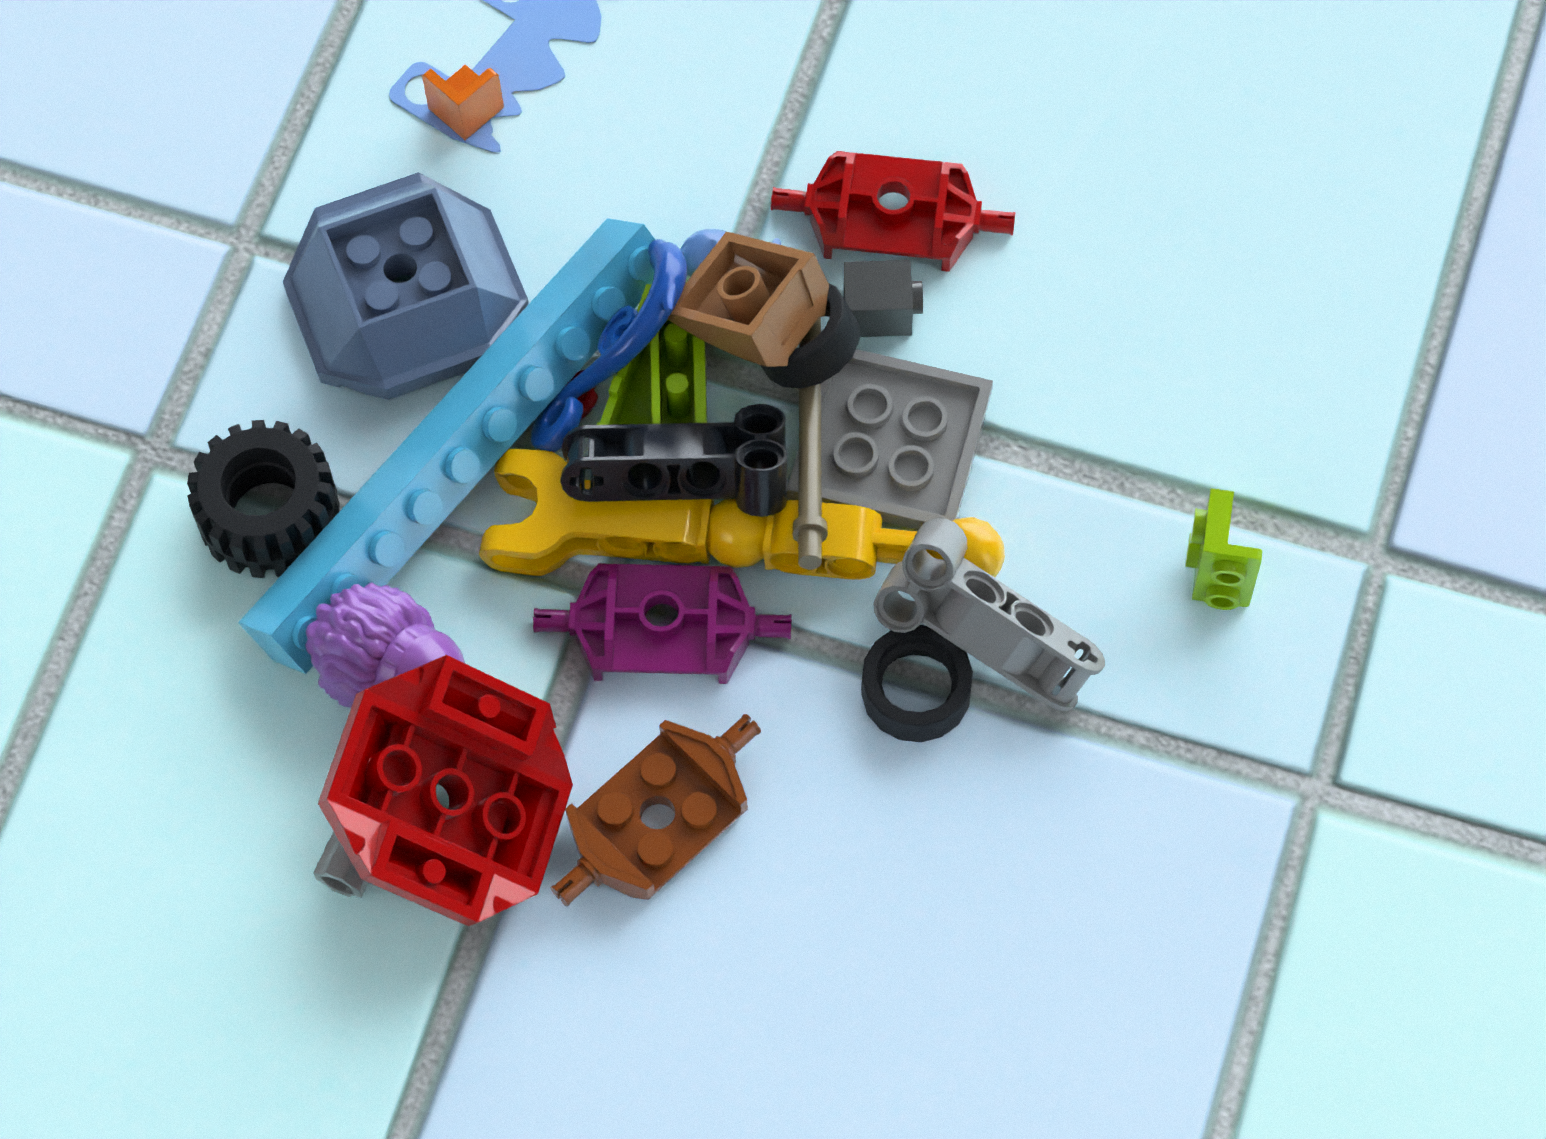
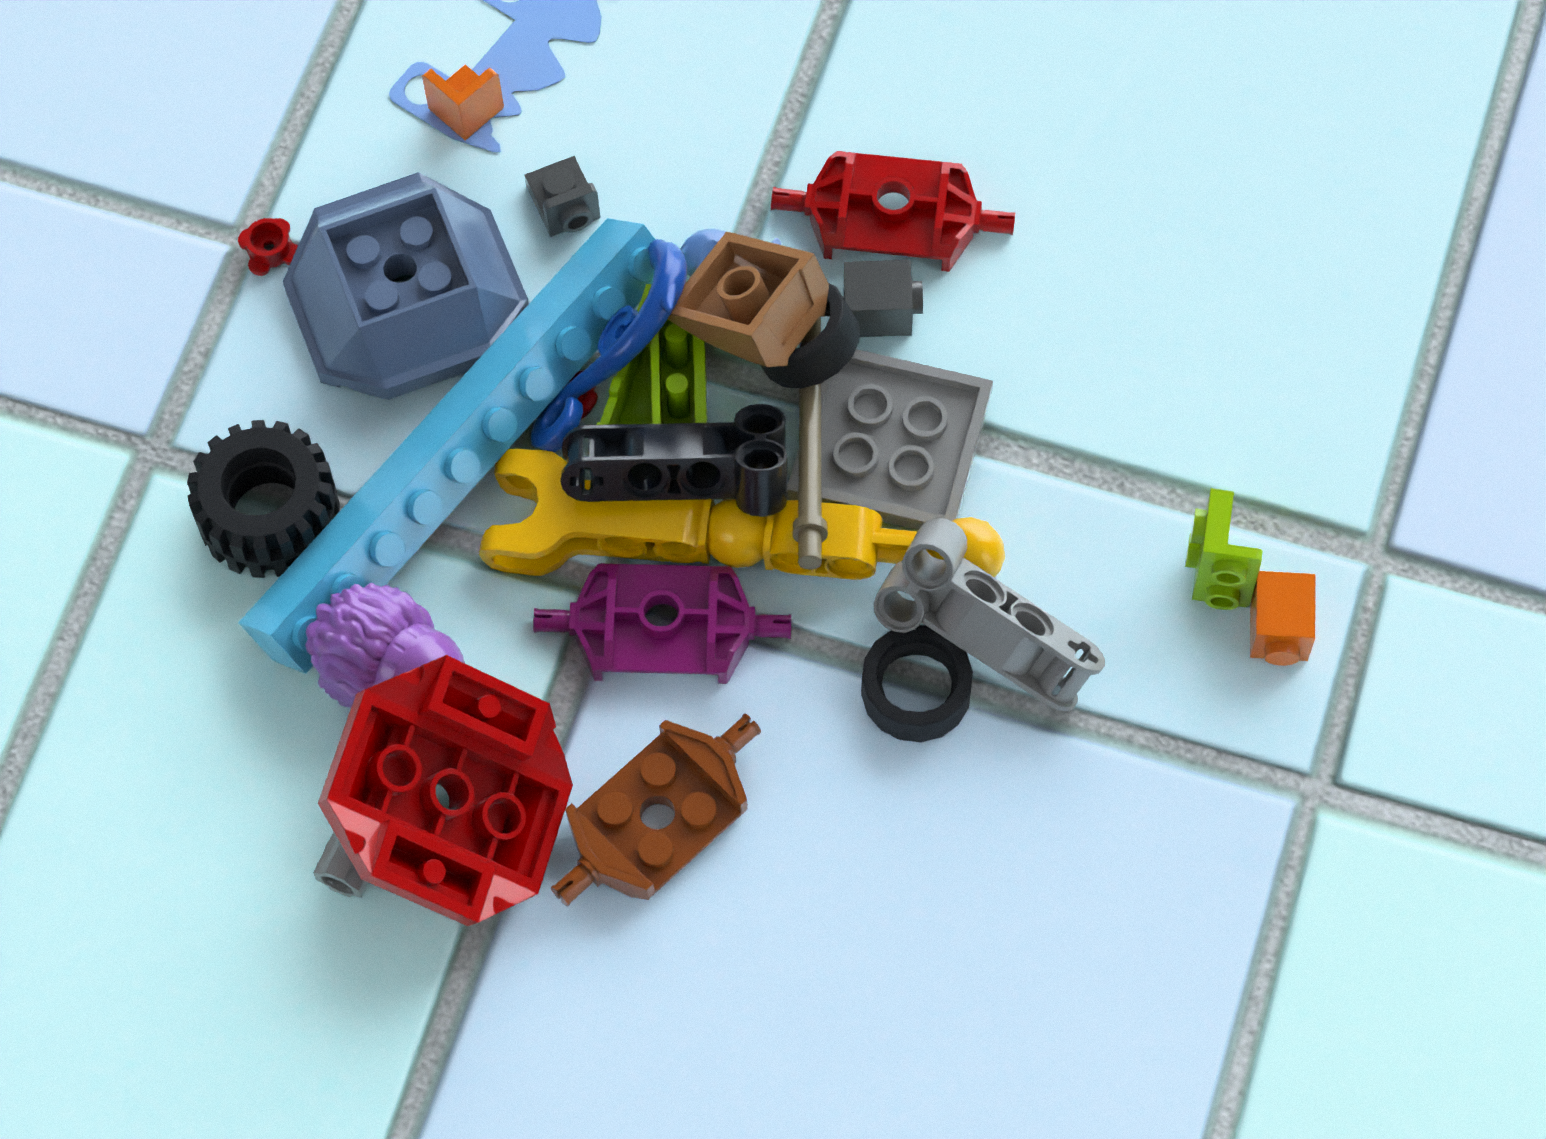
none -> red plate [238,218,298,276]
none -> dark grey bracket [524,155,601,237]
none -> orange brick [1250,571,1316,666]

